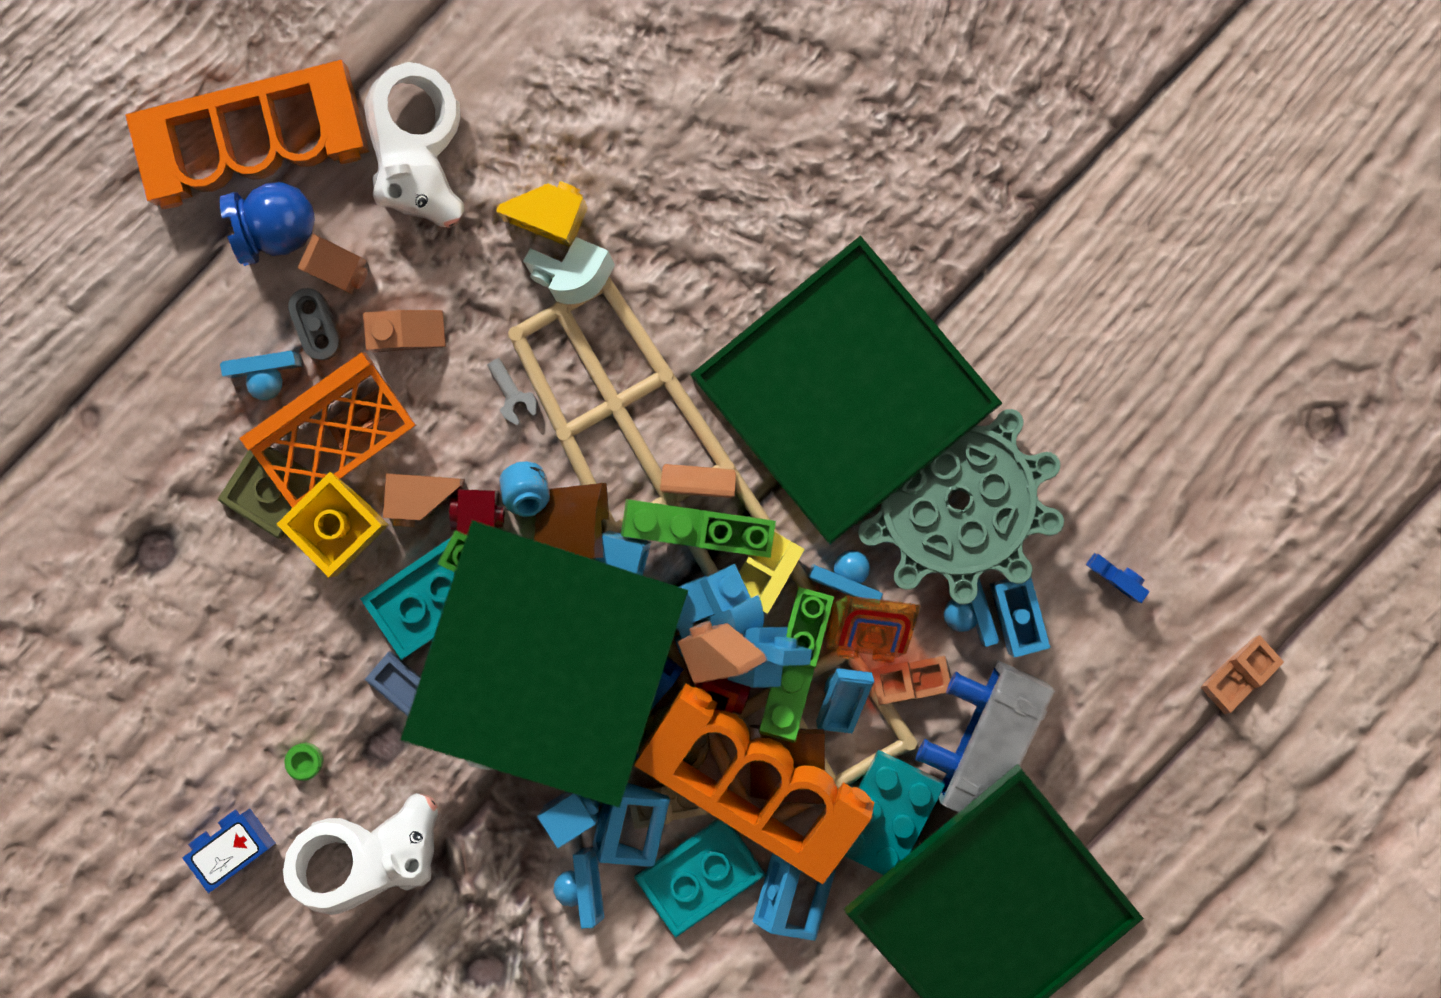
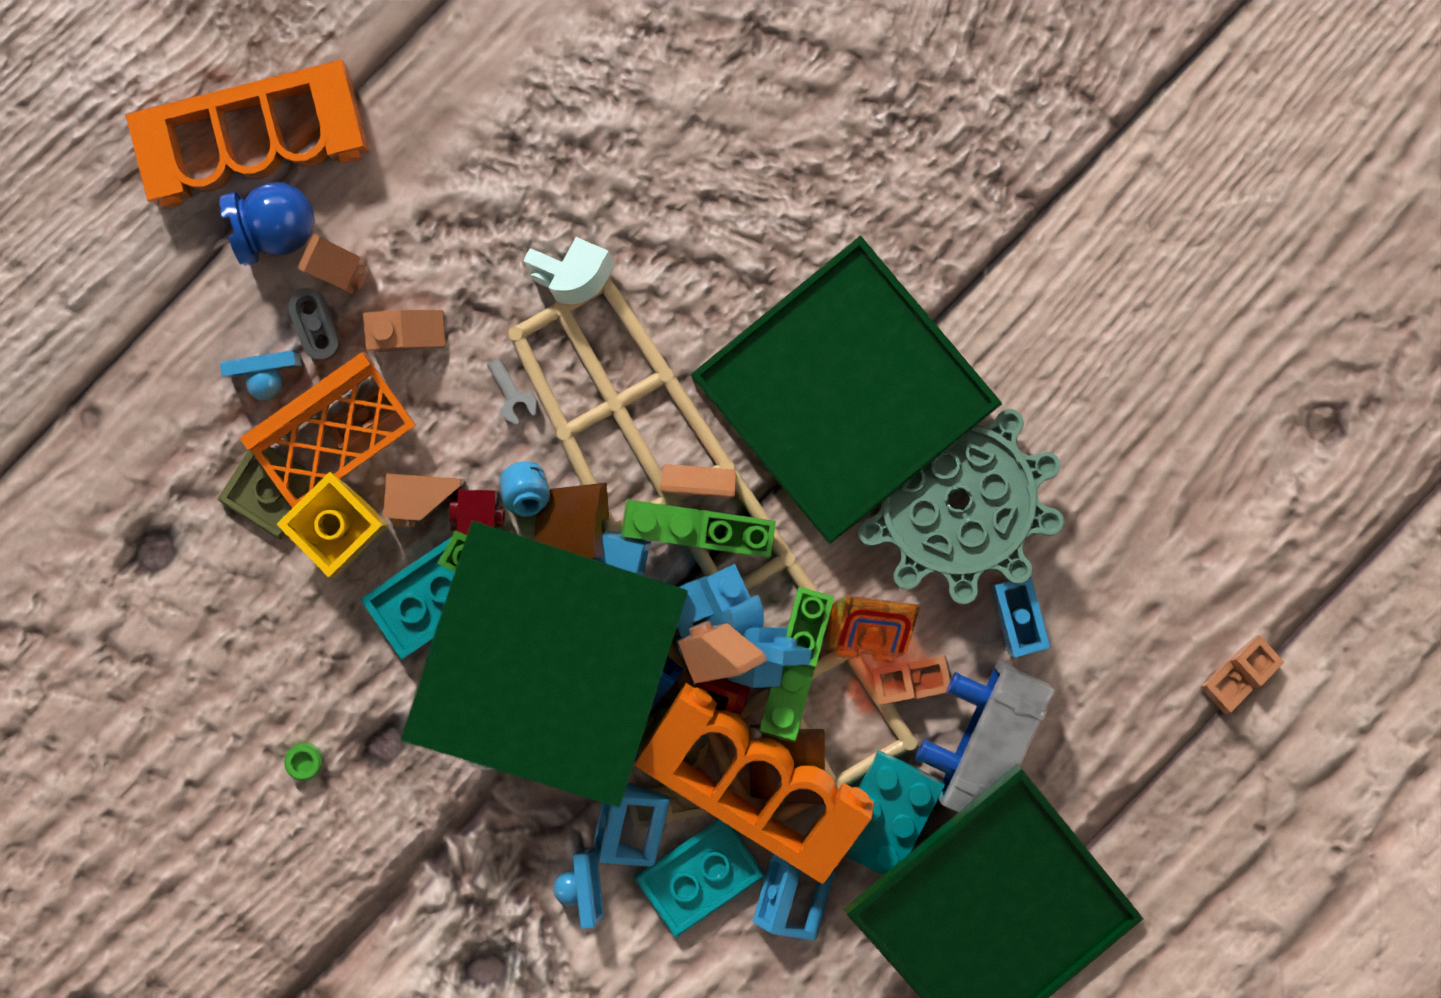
brick [182,808,276,894] -> none
white animal [283,793,439,915] -> none
white animal [364,62,465,228] -> none
sand blue tile [365,651,420,716] -> none
yellow slope [496,181,588,247] -> none
dark azure brick [537,791,601,848] -> none
light yellow panel [739,532,805,614] -> none
dark azure tile [808,550,883,606] -> none
dark azure tile [816,668,874,733] -> none
dark azure tile [944,578,999,647] -> none
blue plate [1085,553,1150,603] -> none

